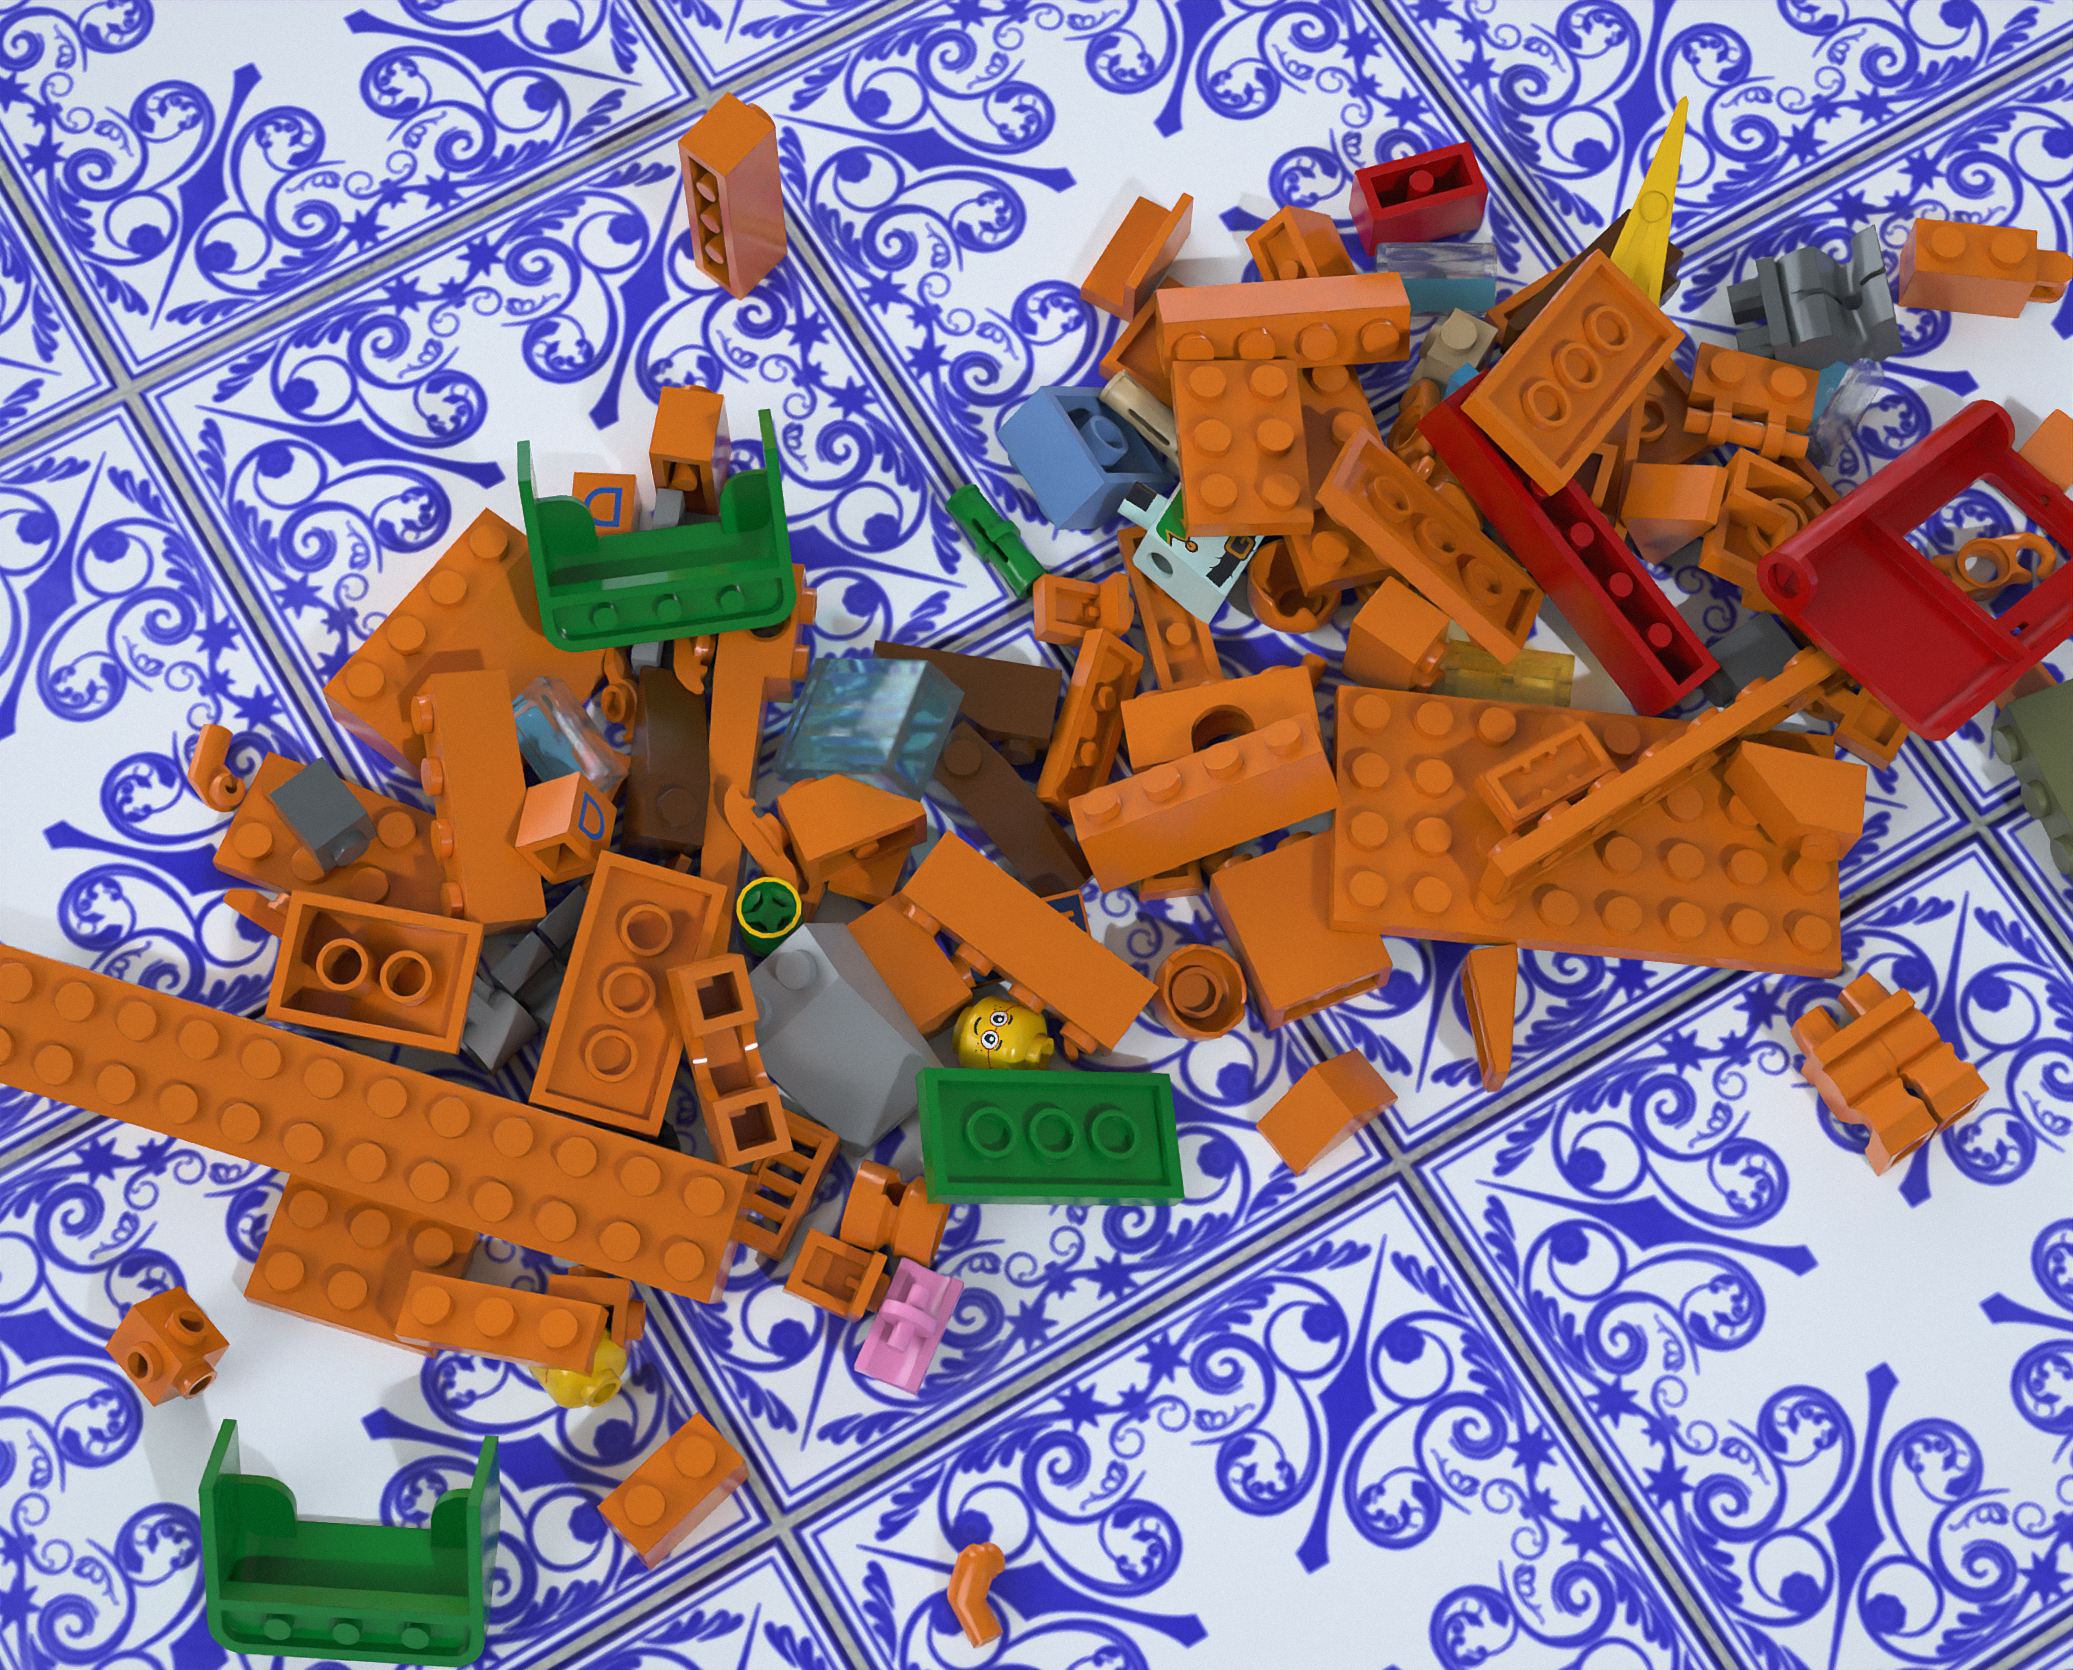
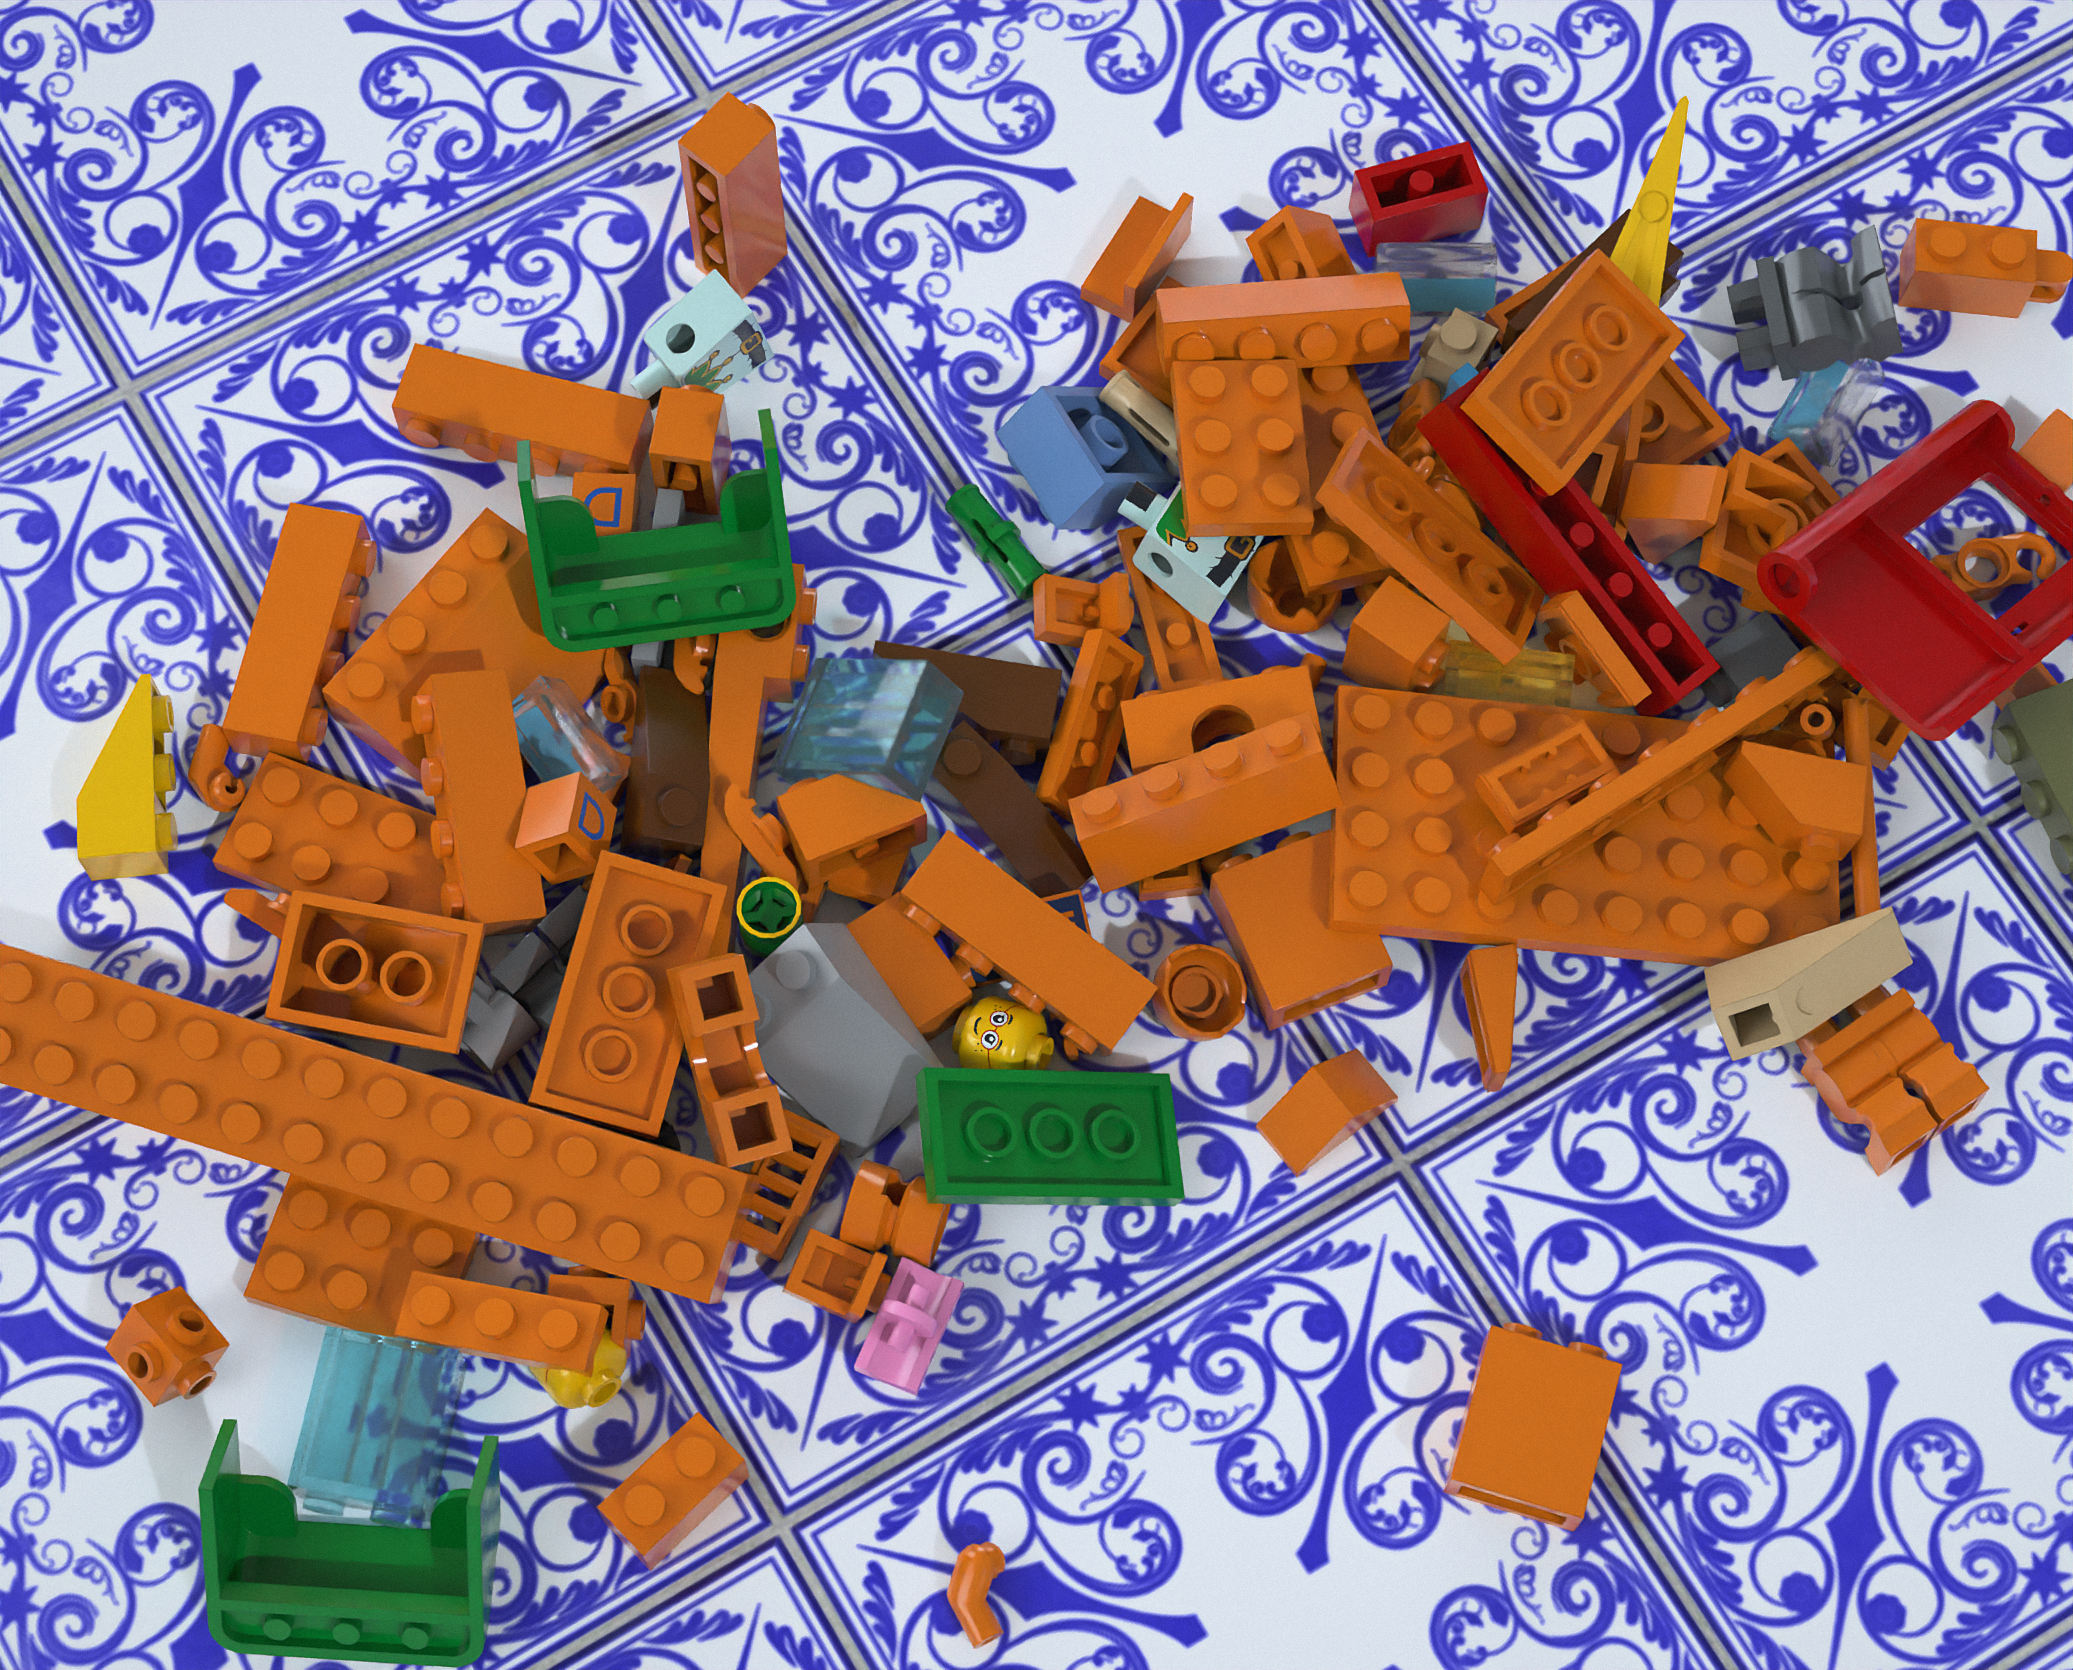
dark grey brick [269,757,377,873] -> none
orange plate [1682,342,1820,461] -> none
none -> yellow slope [76,673,178,881]
none -> orange brick [222,502,377,766]
none -> clear light blue brick [287,1326,468,1529]
none -> orange brick [391,343,654,480]
none -> light aqua torso [629,269,775,410]
none -> orange brick [1443,1322,1622,1532]
none -> orange tile [1536,590,1652,708]
none -> tan slope [1704,906,1913,1061]
none -> orange arm [1778,704,1836,741]
none -> orange bar [1842,698,1881,918]

